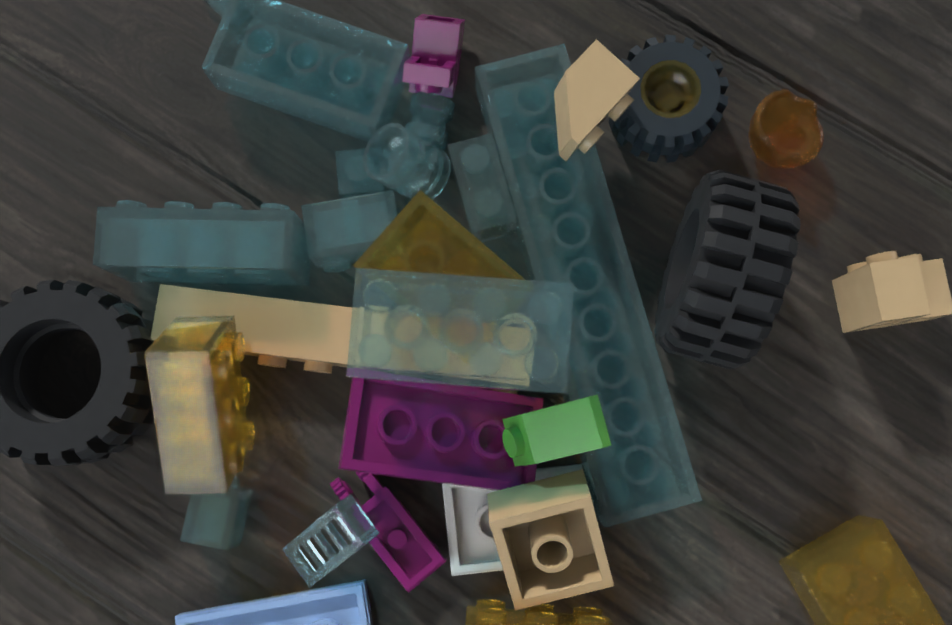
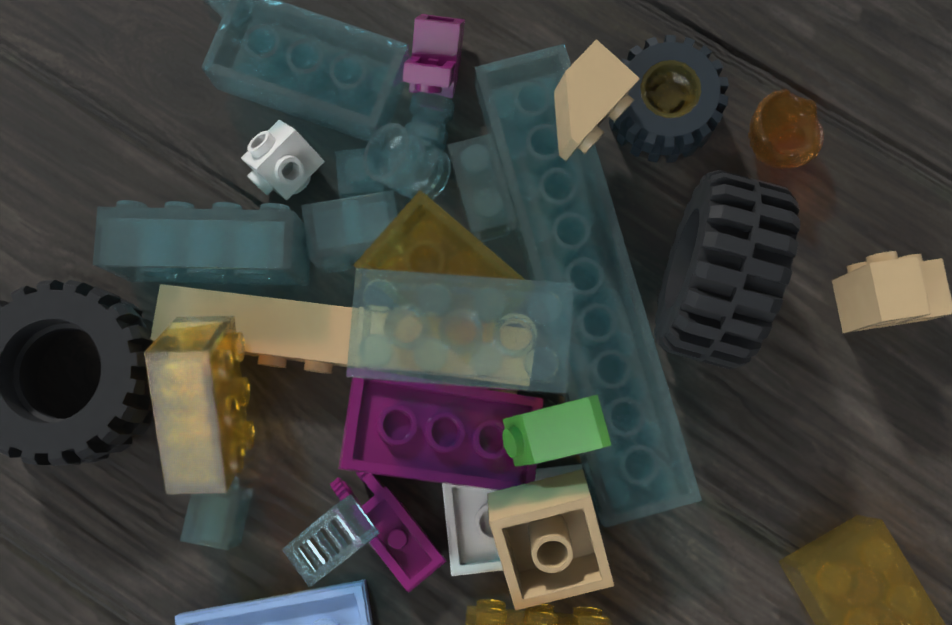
none -> white brick [241,120,325,201]

